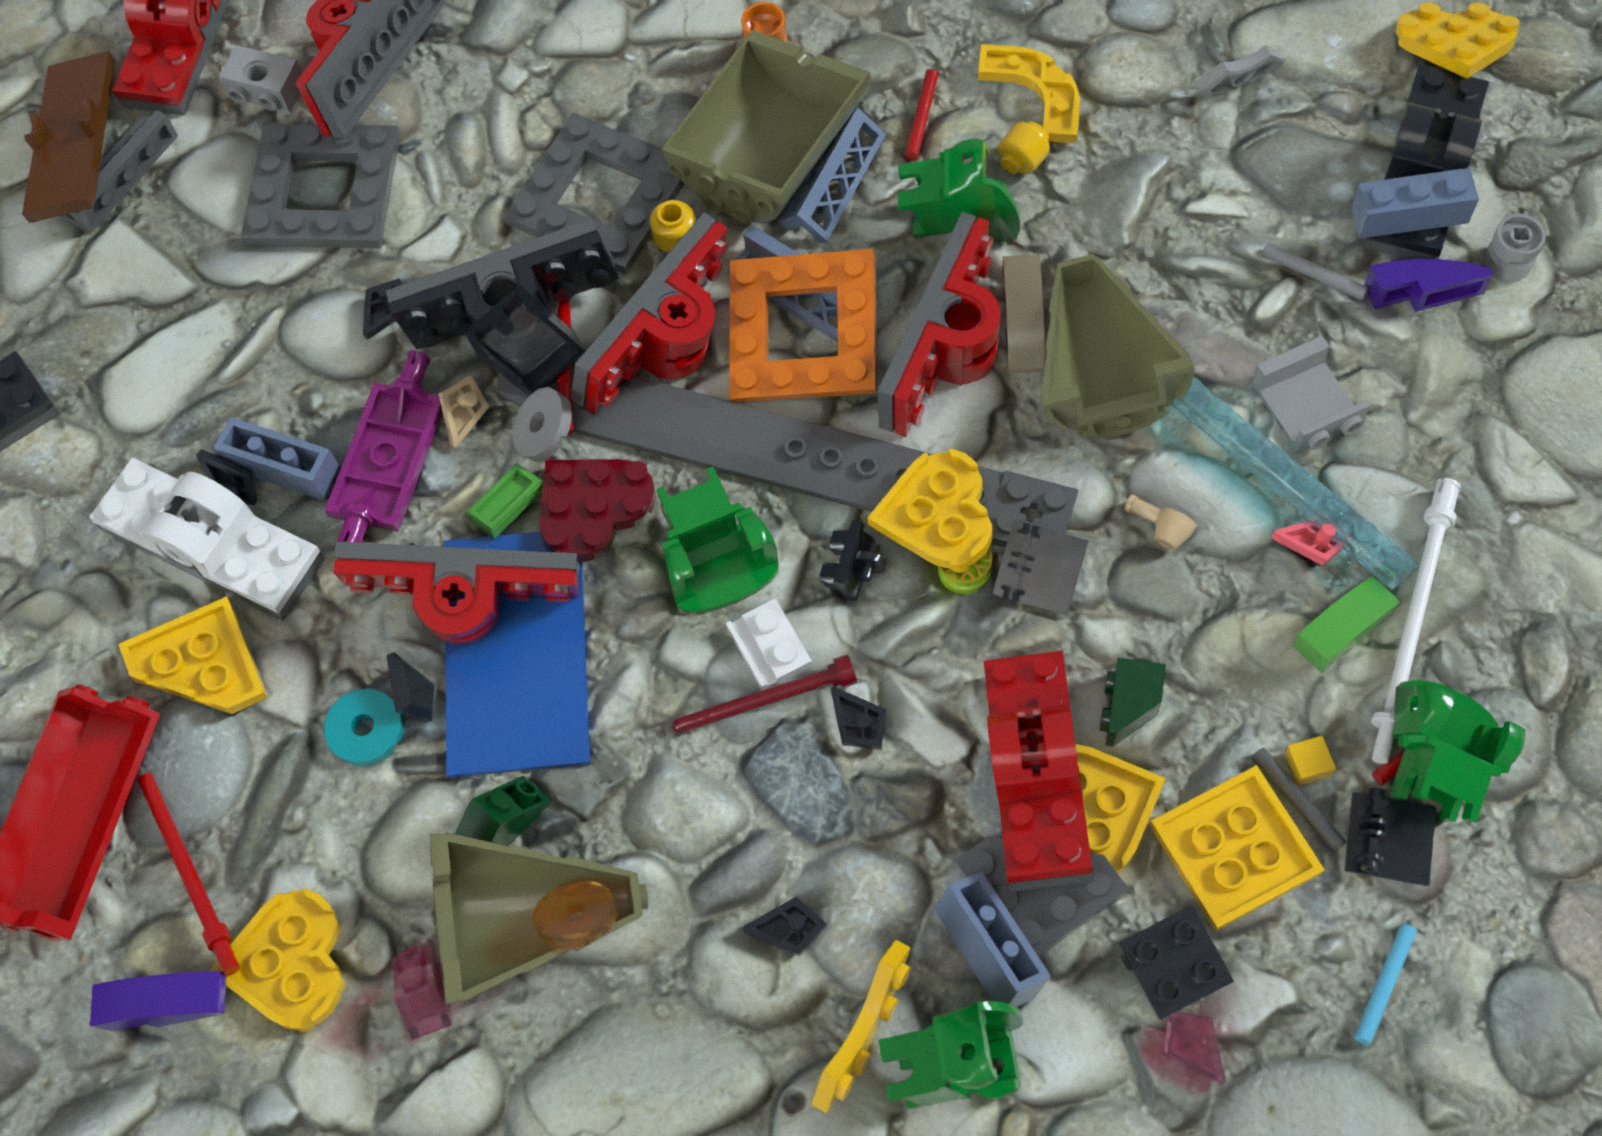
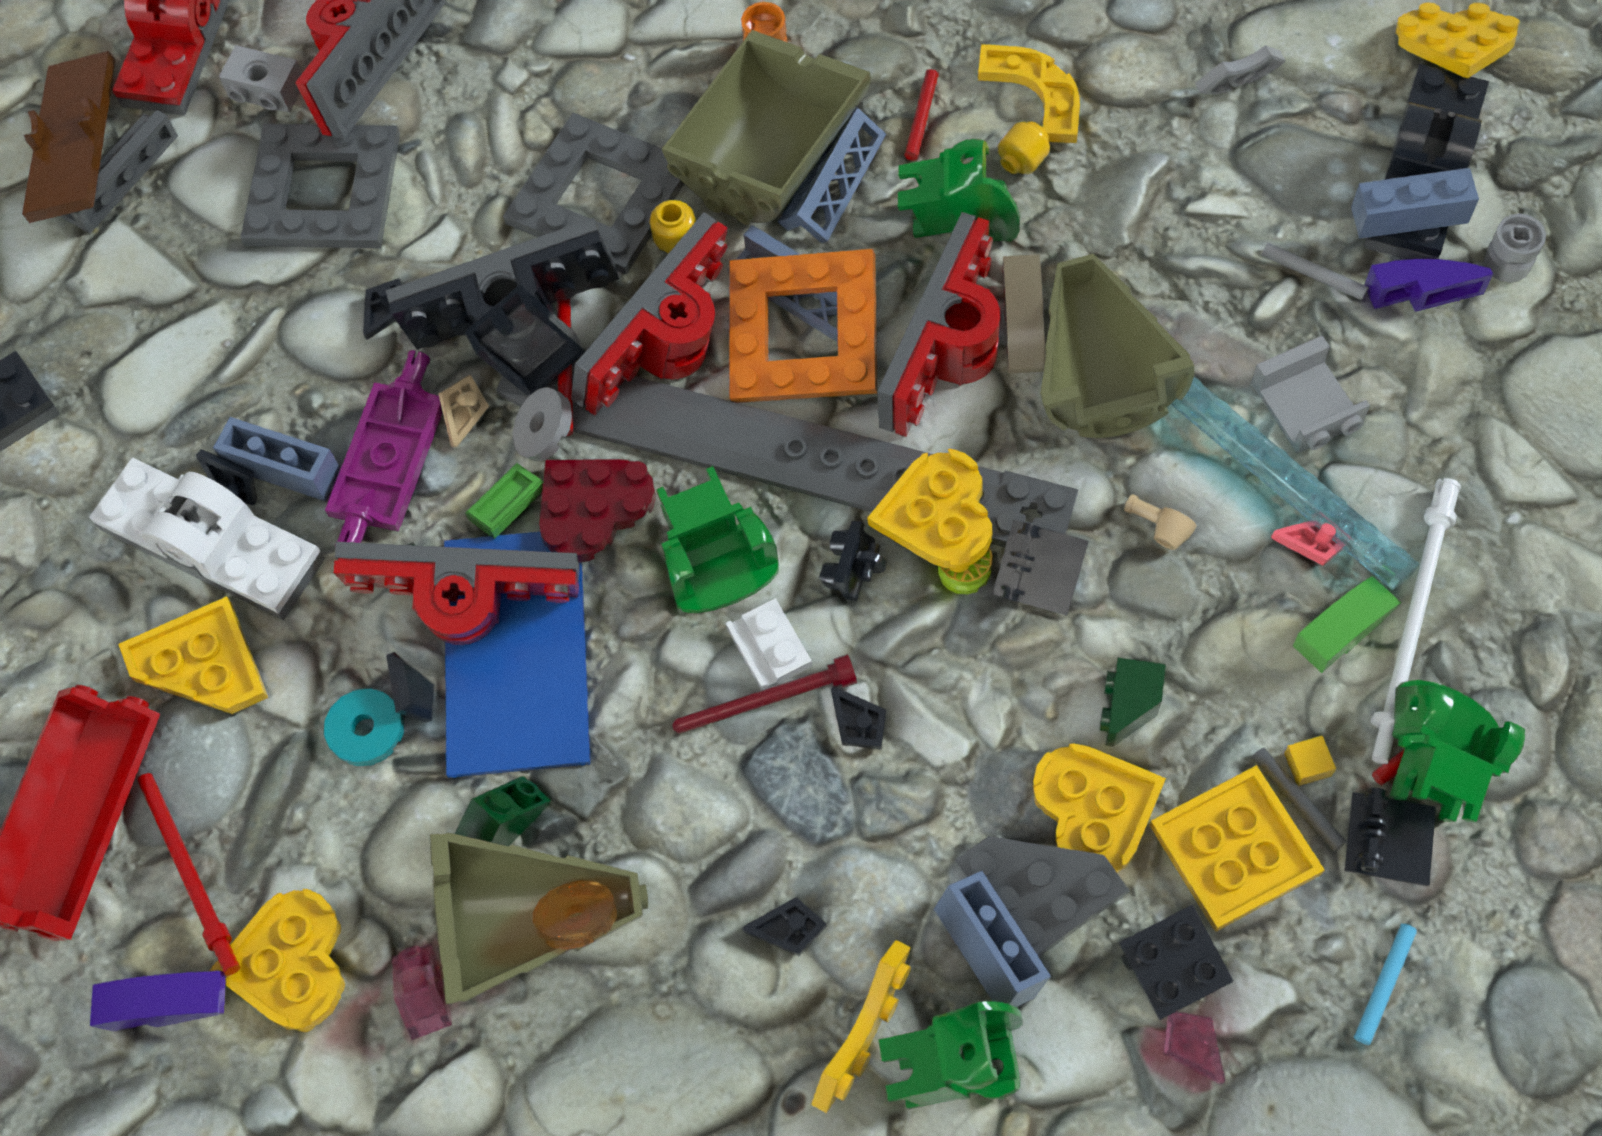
red piece [983,650,1094,892] -> none

